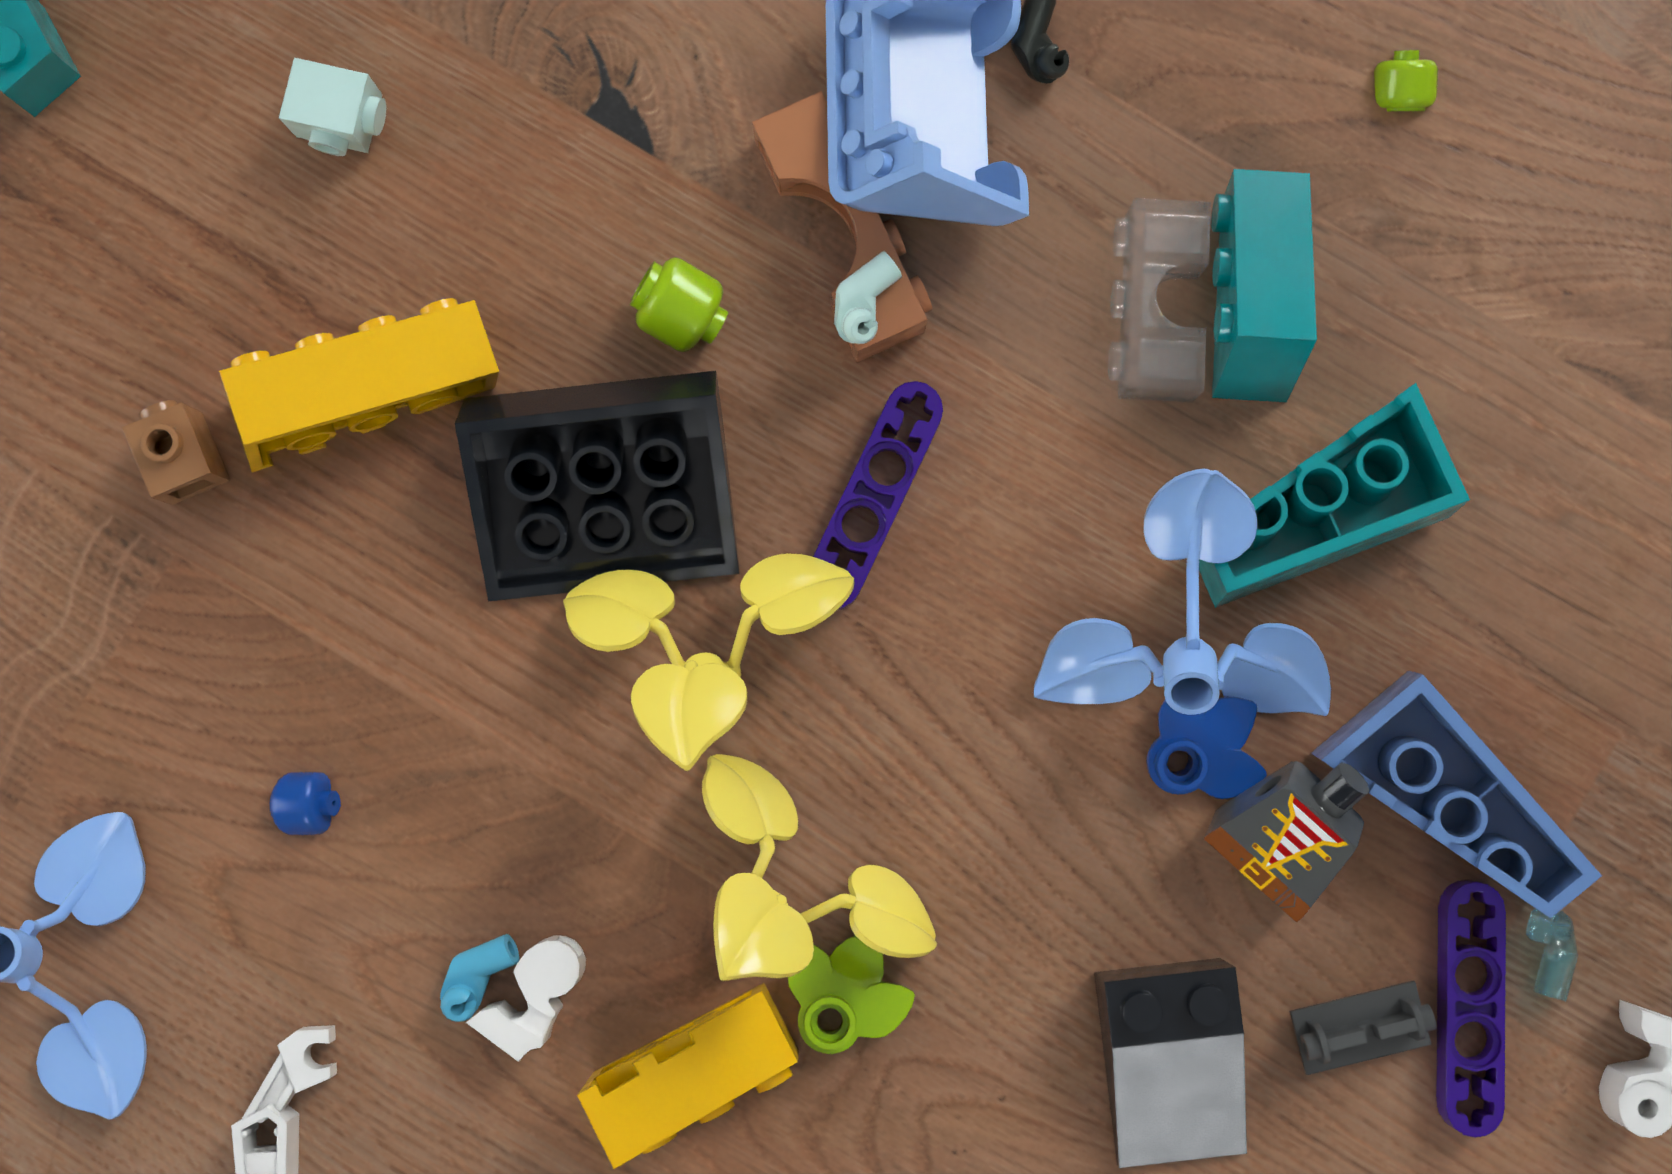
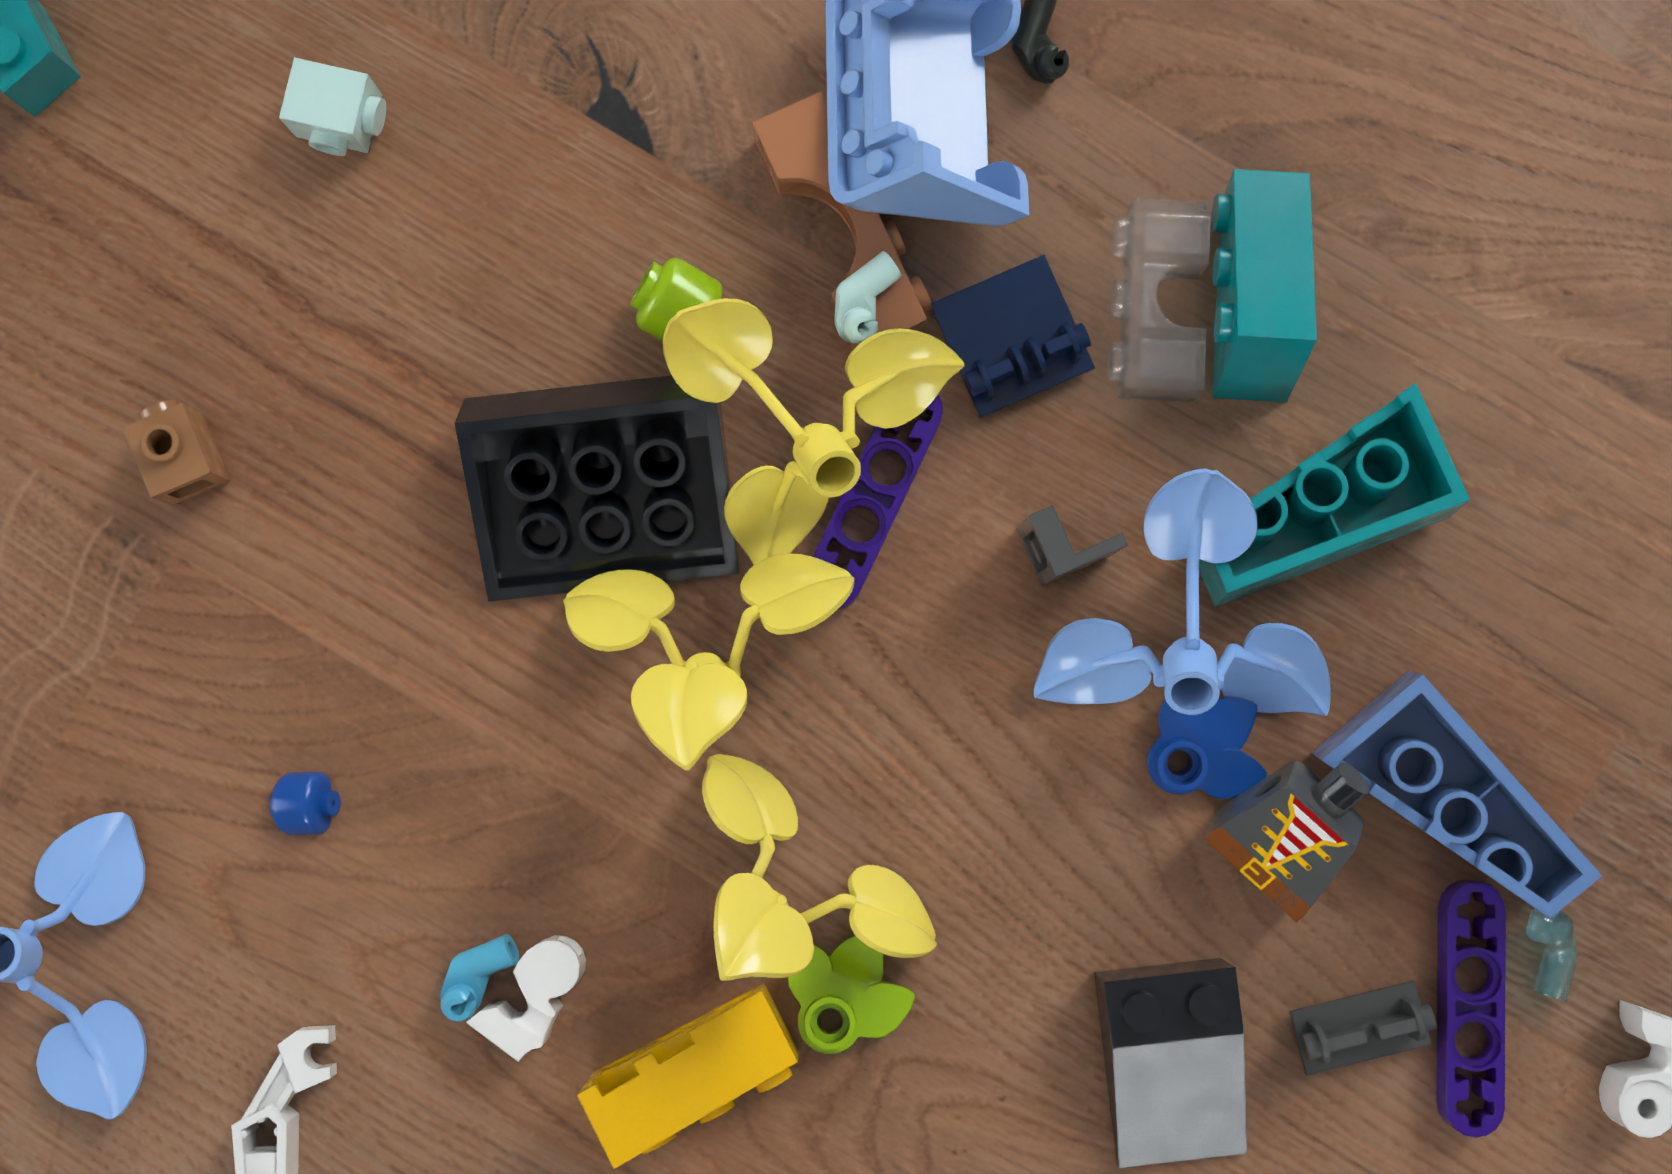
yellow wedge [219,298,499,473] -> none
lime piece [1374,50,1438,112] -> none
none -> light yellow plant [663,298,965,565]
none -> dark blue hinge [931,255,1095,418]
none -> dark grey panel [1016,505,1128,586]

